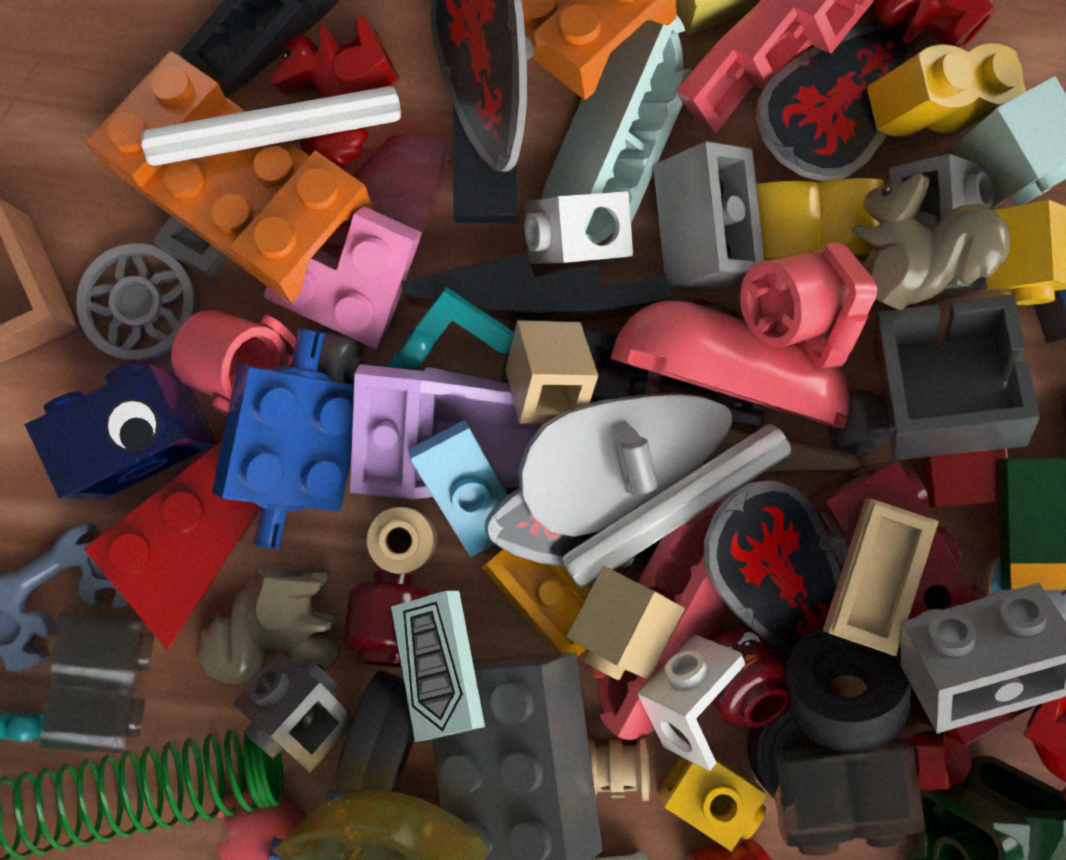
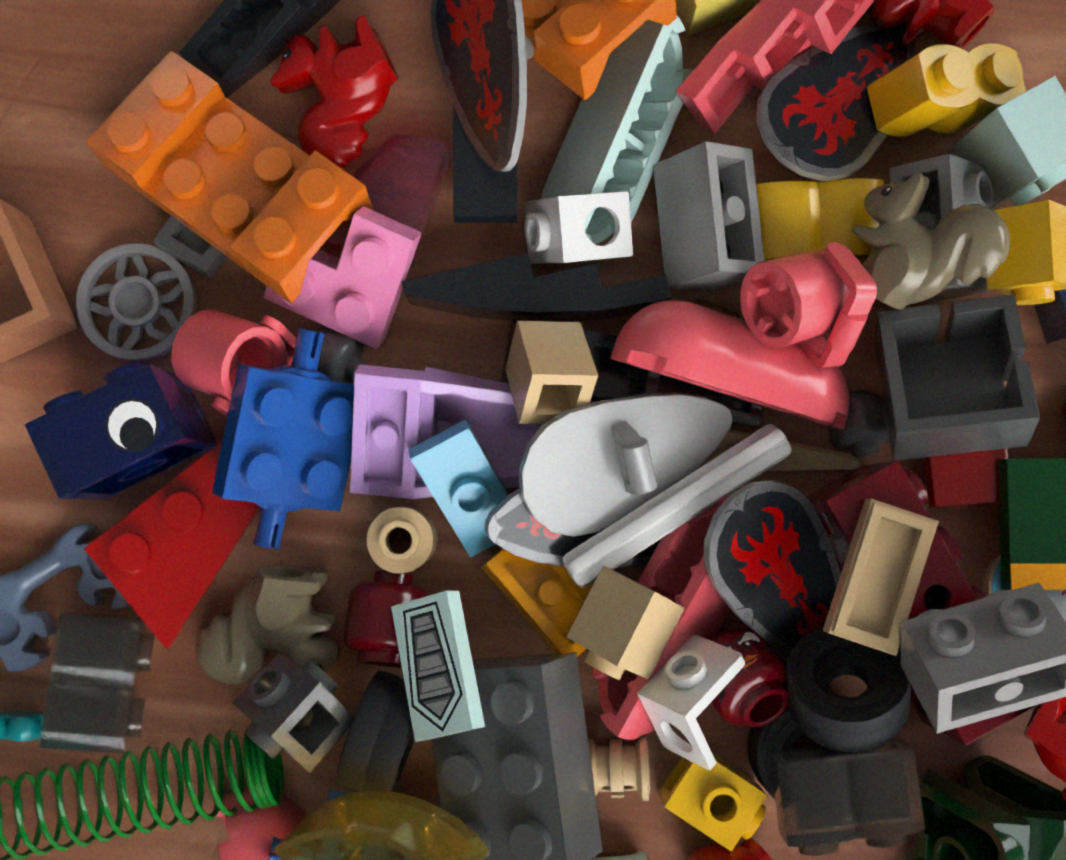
white axle [141,86,401,166] -> none
teal piece [385,287,514,370] -> none
red piece [899,730,972,790] -> none

